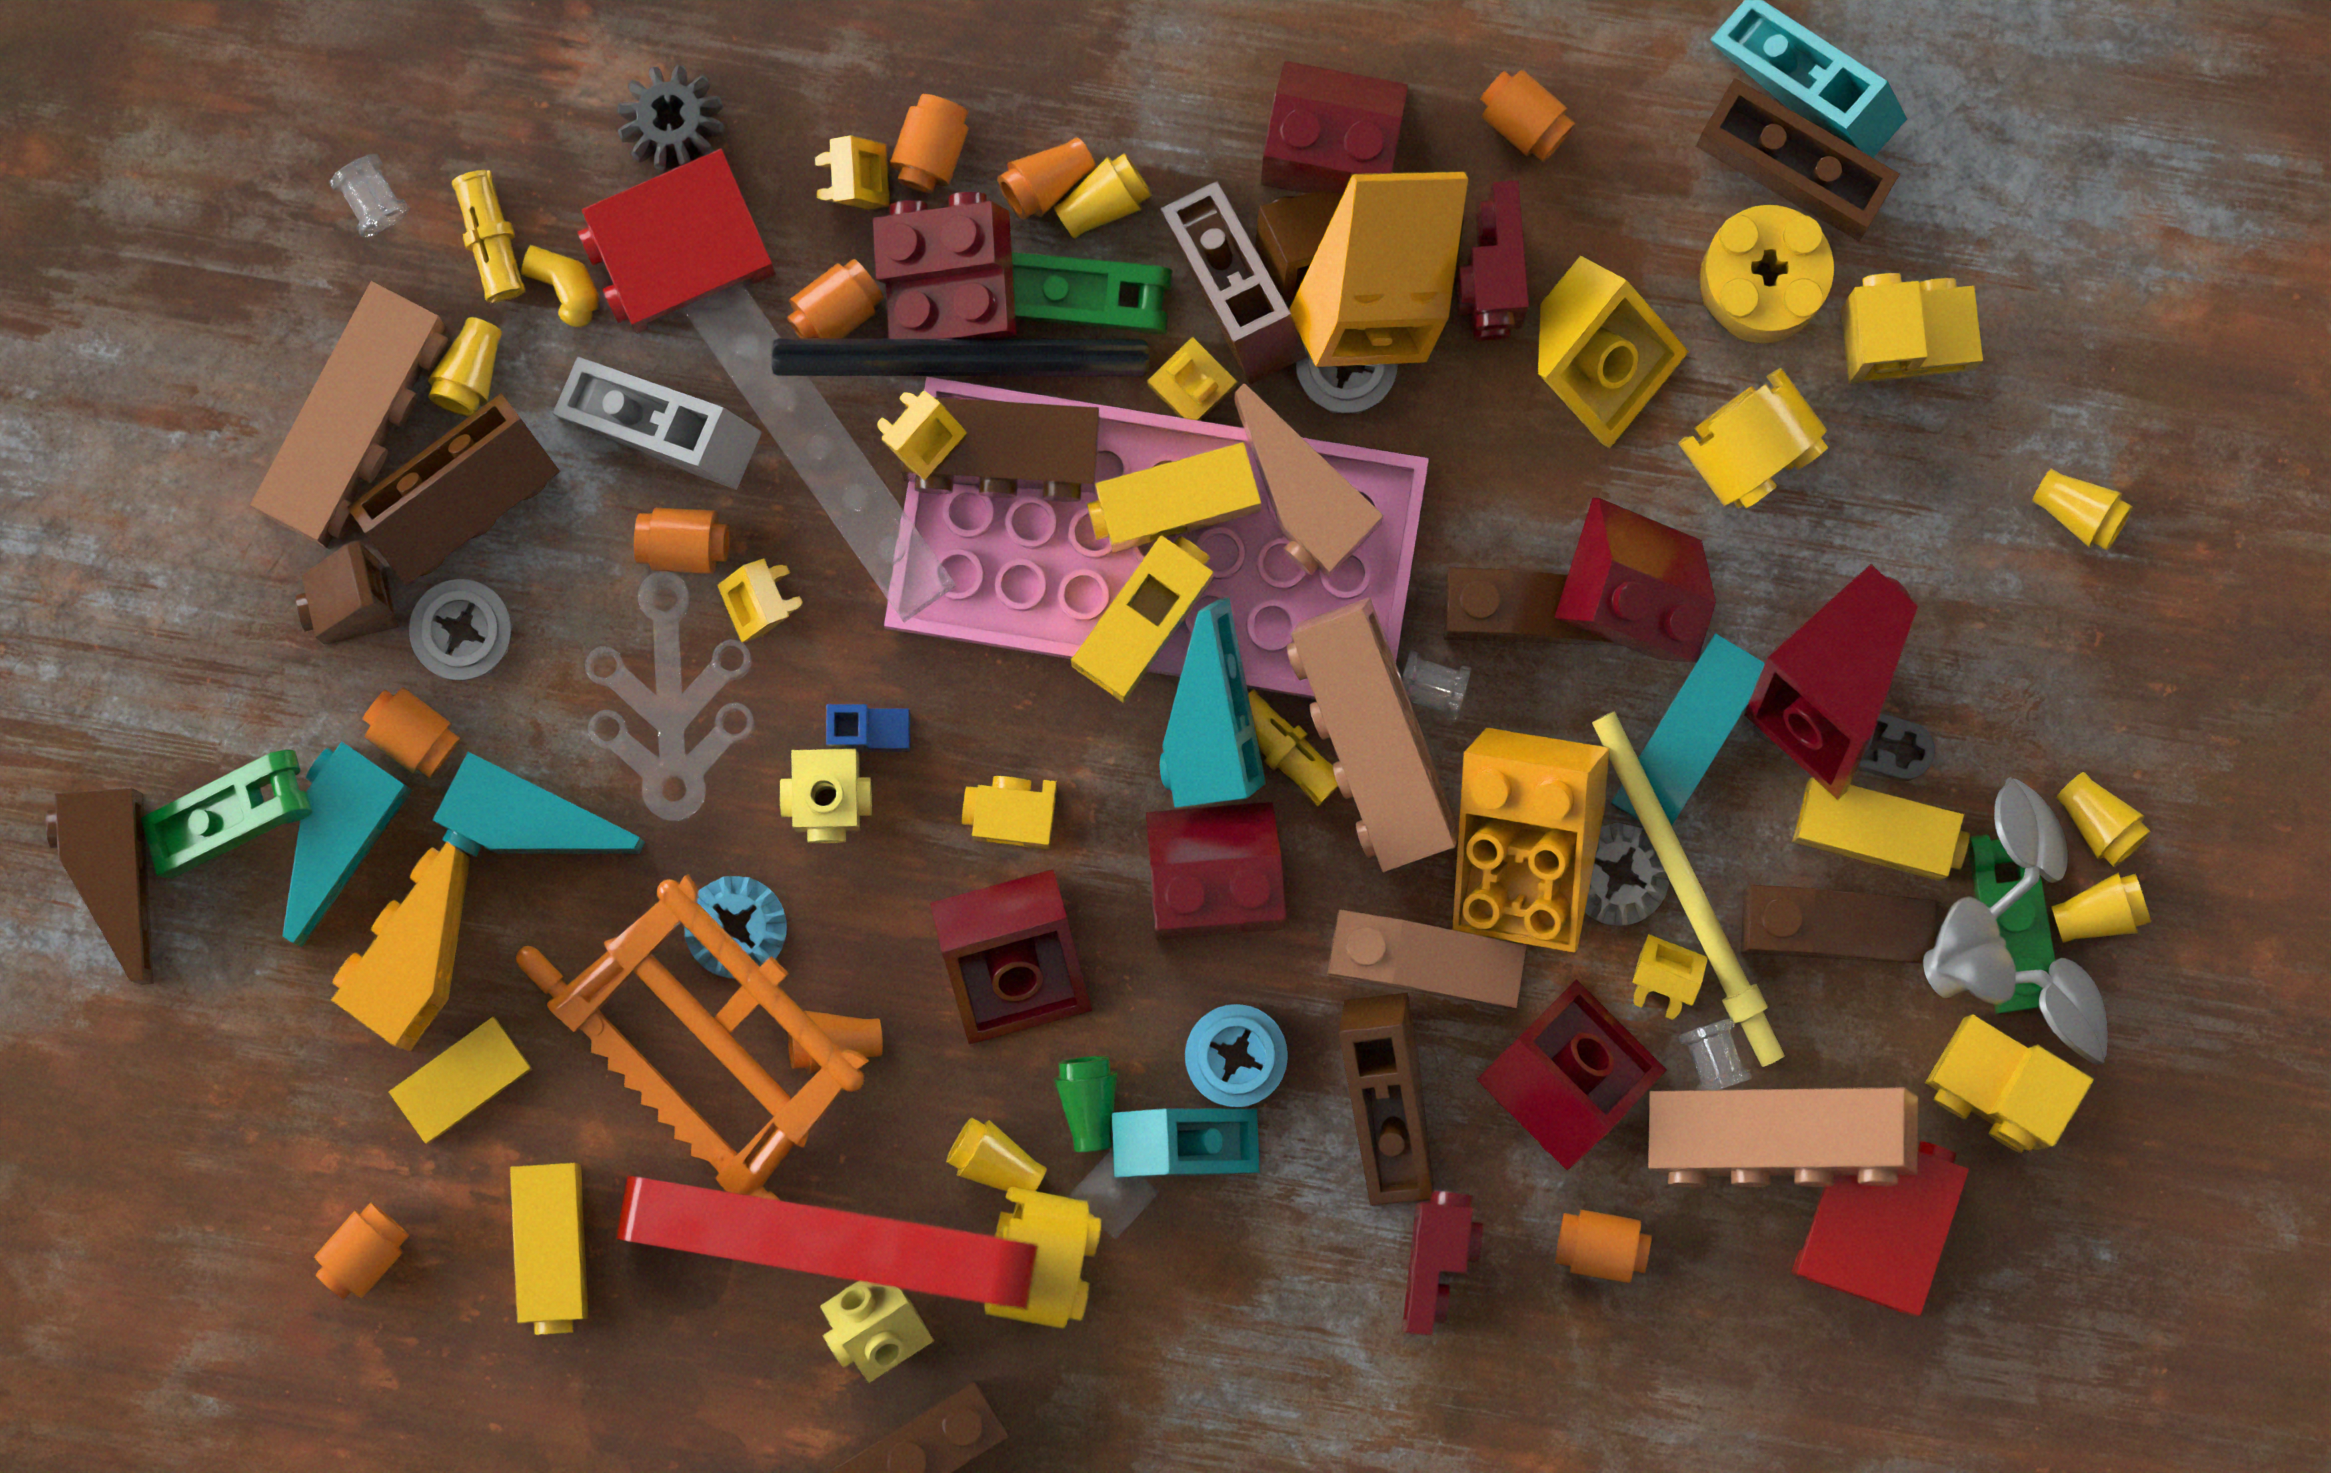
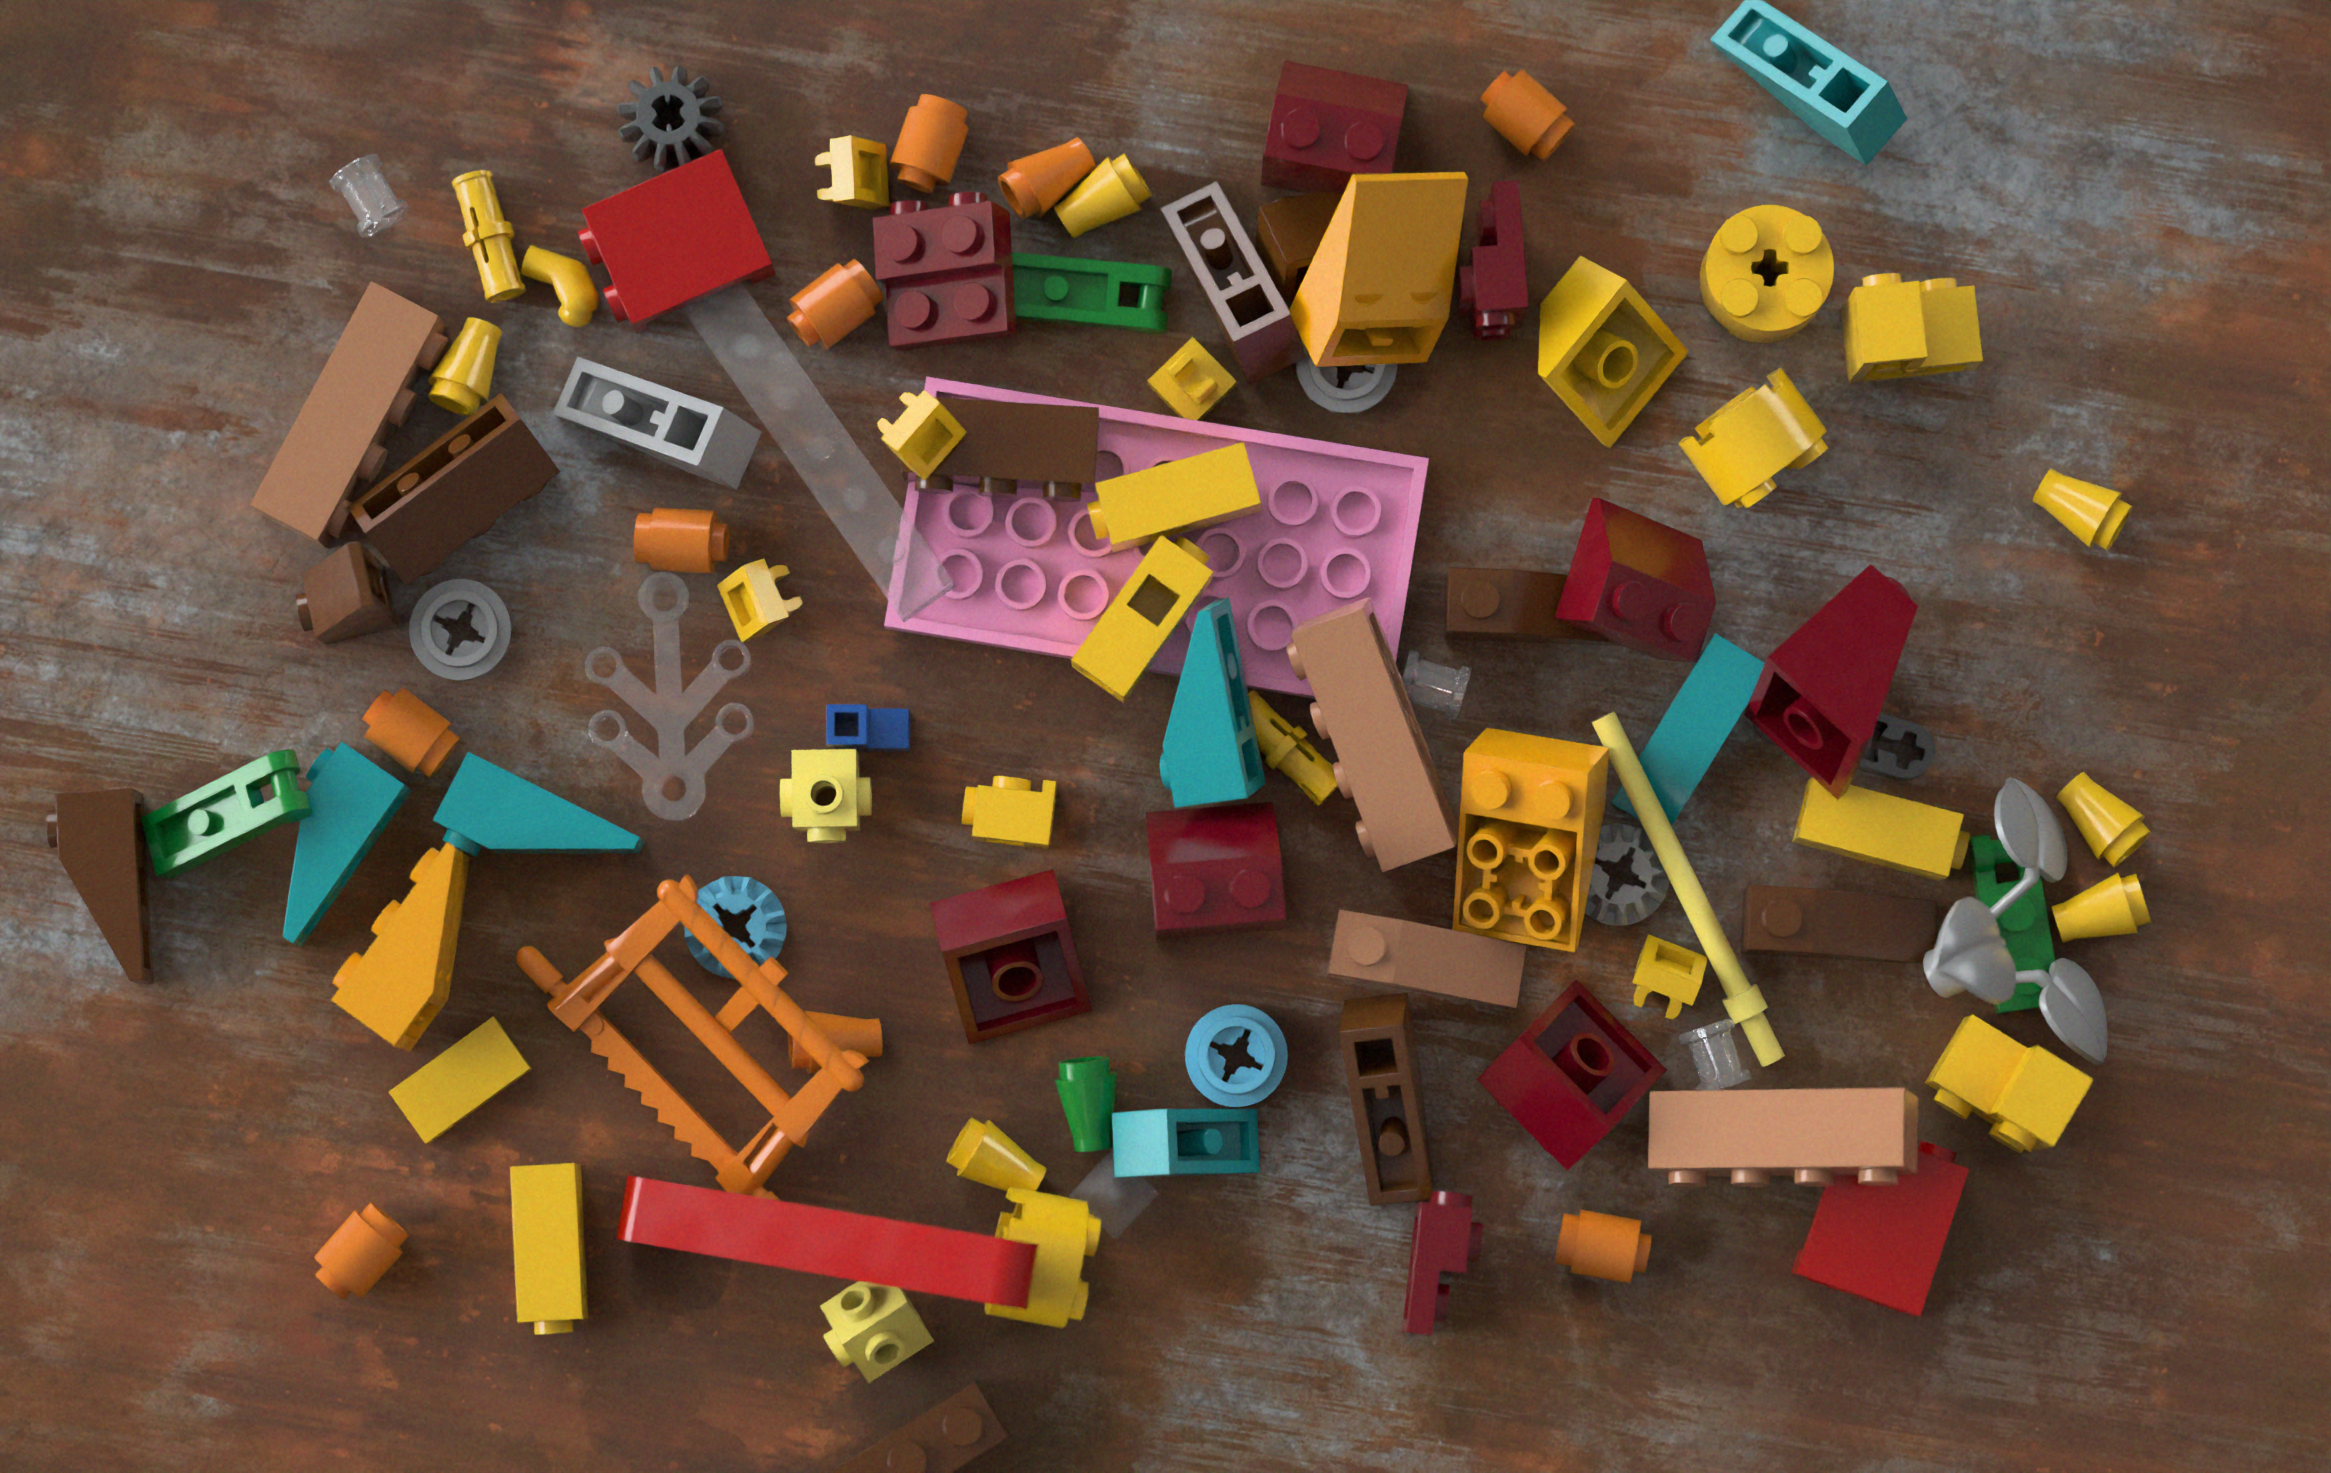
black axle [771,338,1150,377] -> none
nougat slope [1235,383,1384,579] -> none
reddish brown brick [1696,77,1900,242] -> none

